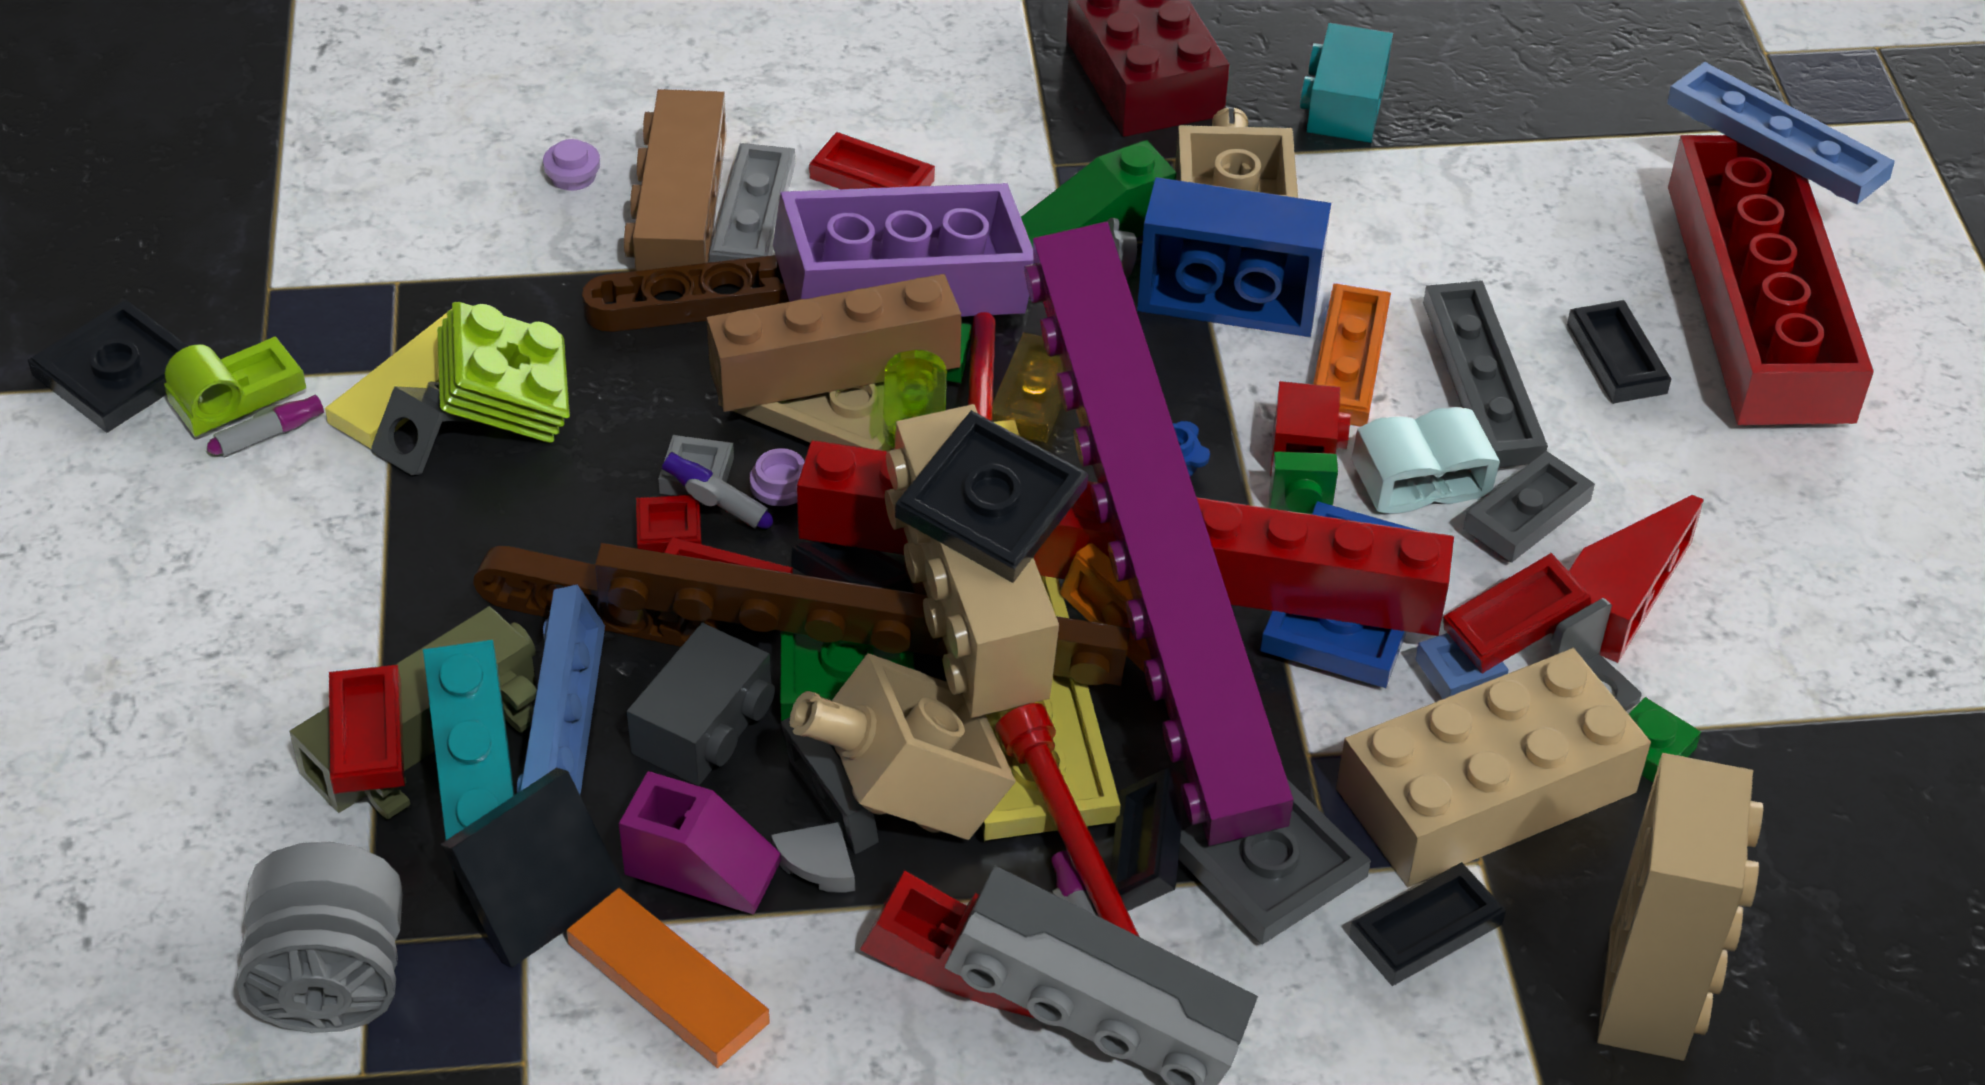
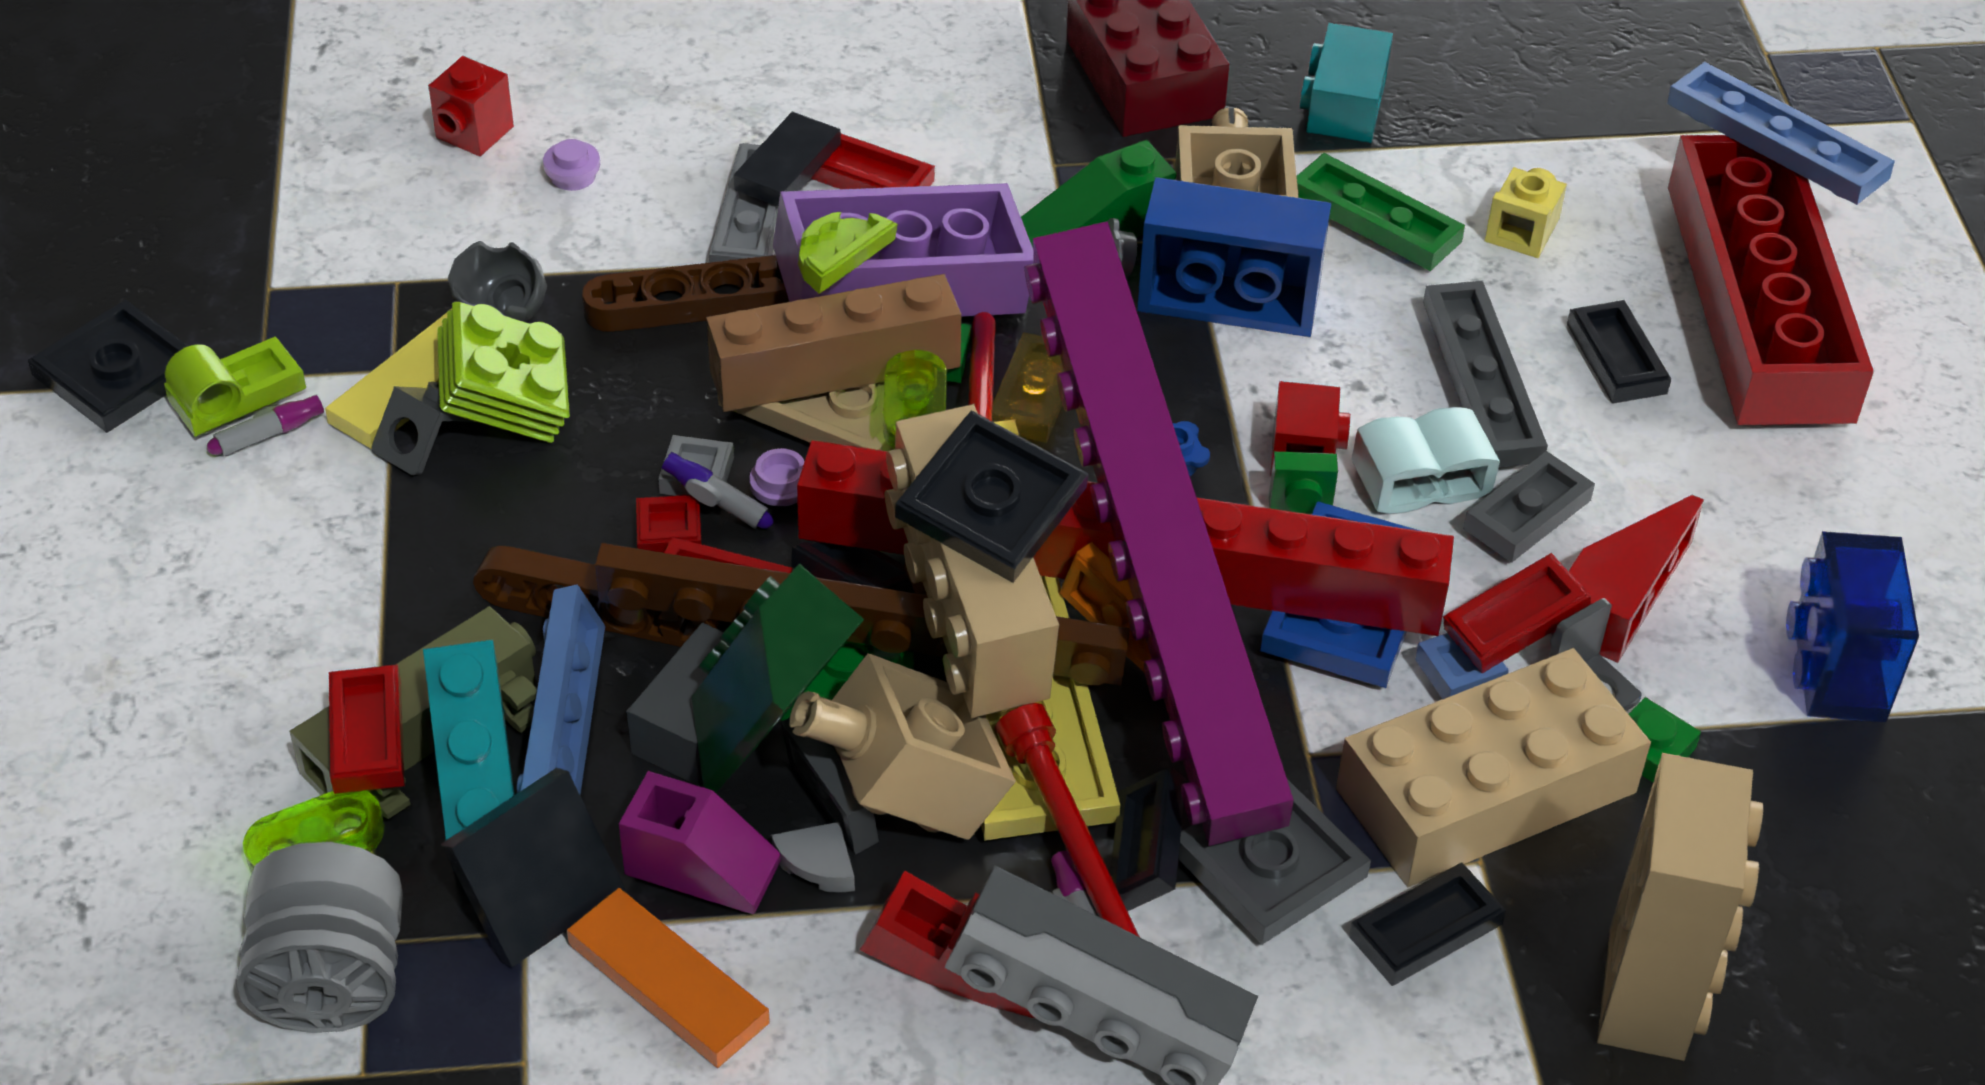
medium nougat brick [624,89,727,271] -> none
orange tile [1313,283,1391,427] -> none
none -> clear neon green plate [243,790,385,874]
none -> red brick [428,56,514,157]
none -> dark grey hair [448,241,547,322]
none -> dark green slope [691,564,864,793]
none -> black tile [734,111,841,206]
none -> lime tile [797,212,898,294]
none -> green plate [1297,153,1465,271]
none -> light yellow brick [1485,167,1567,259]
none -> clear blue brick [1786,531,1919,722]

